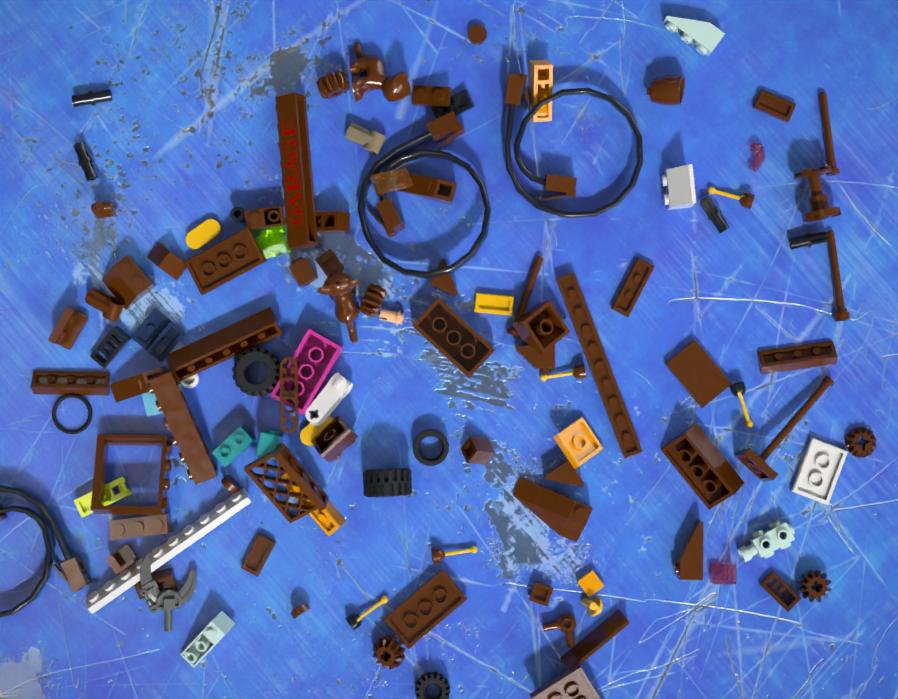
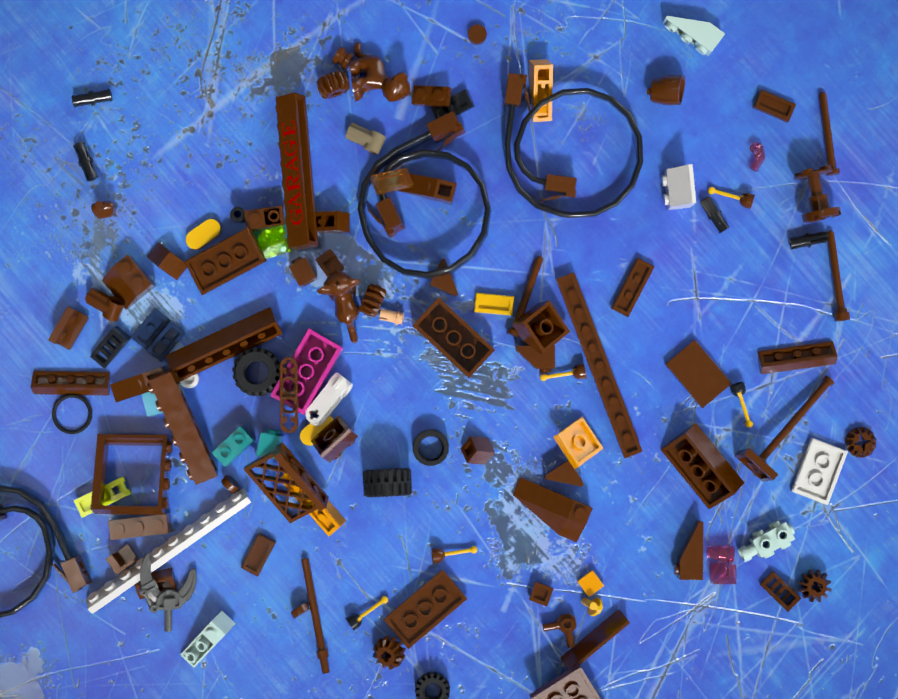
none -> reddish brown bar [301,558,330,674]
none -> reddish brown wheel [332,46,355,71]
none -> clear pink cone [707,544,735,563]

